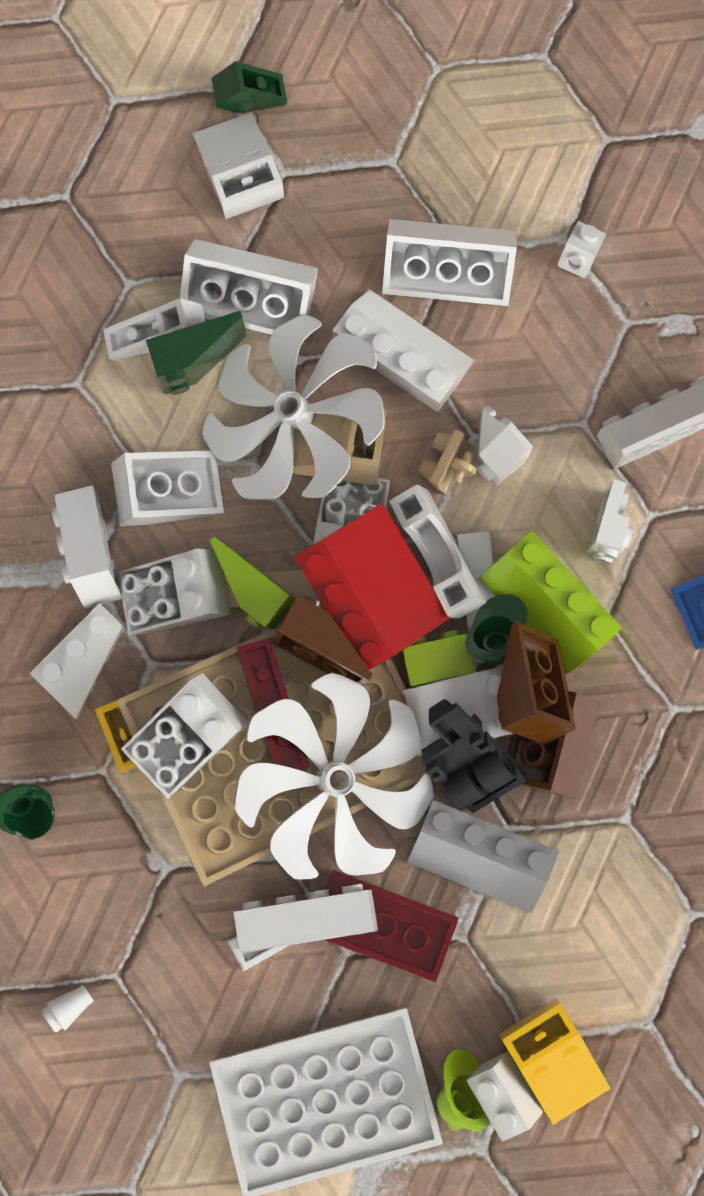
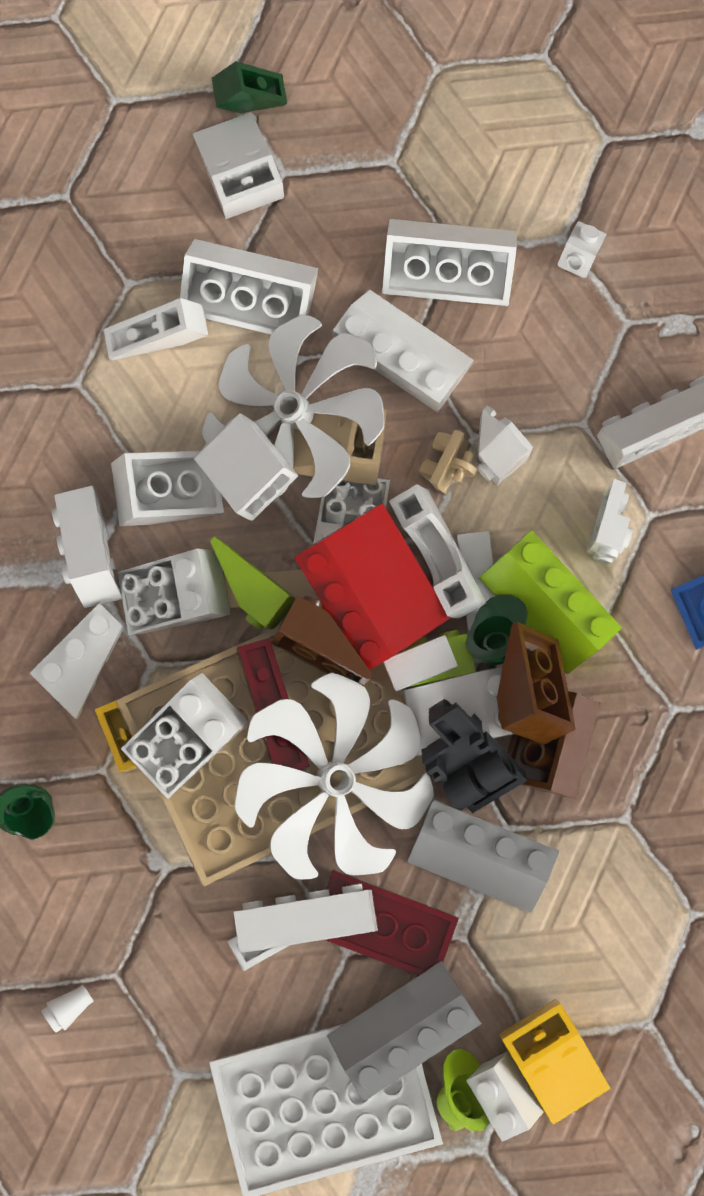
dark green slope [146,311,247,395] -> none
none -> white brick [194,413,298,521]
none -> light grey slope [327,961,481,1101]
none -> white tile [383,635,458,692]

